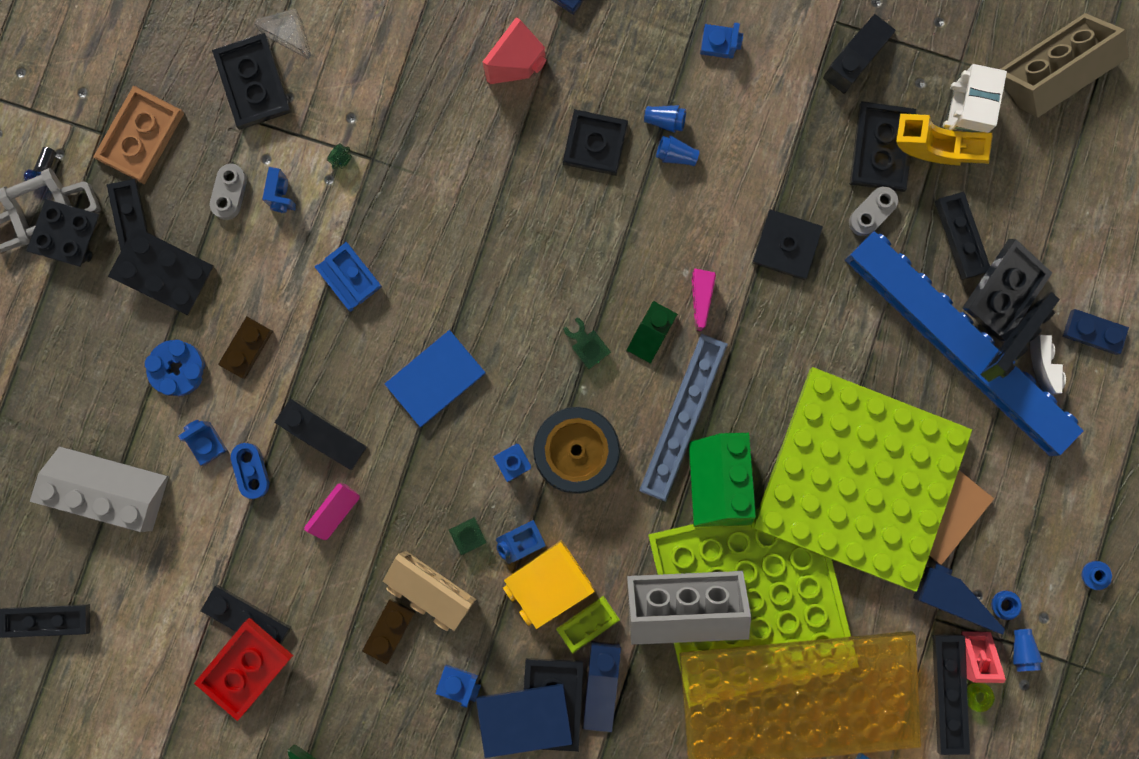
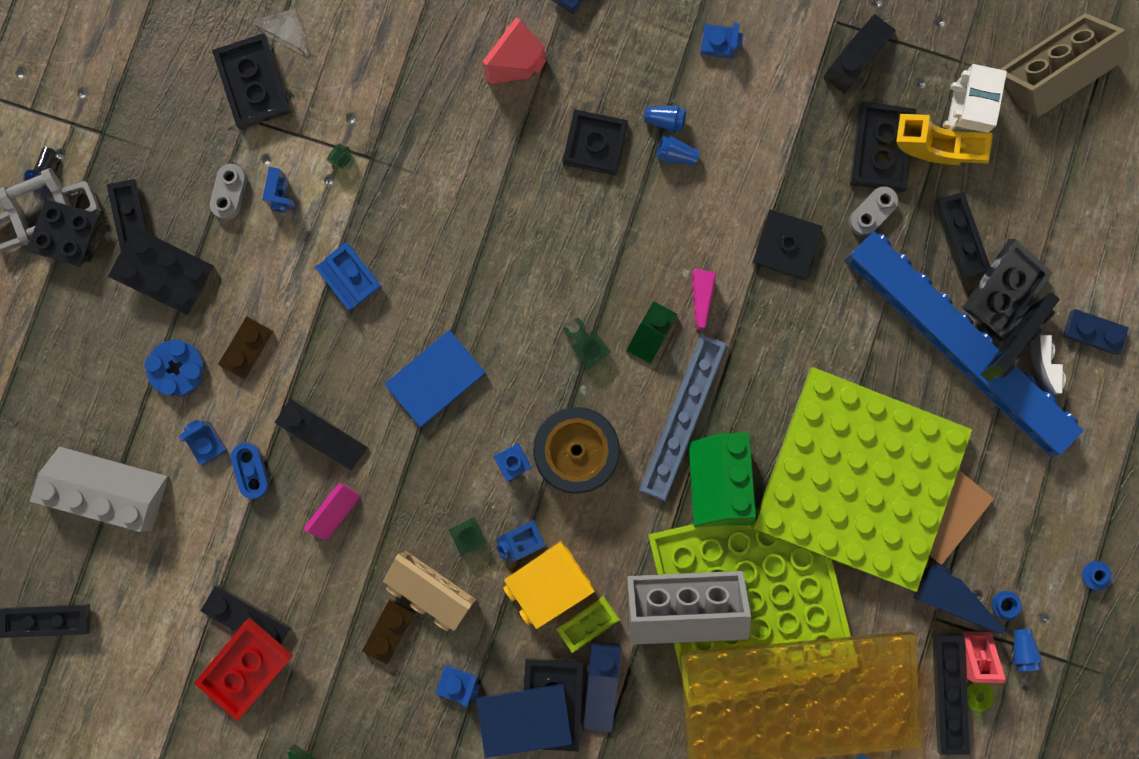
medium nougat tile [93,85,184,185] -> none

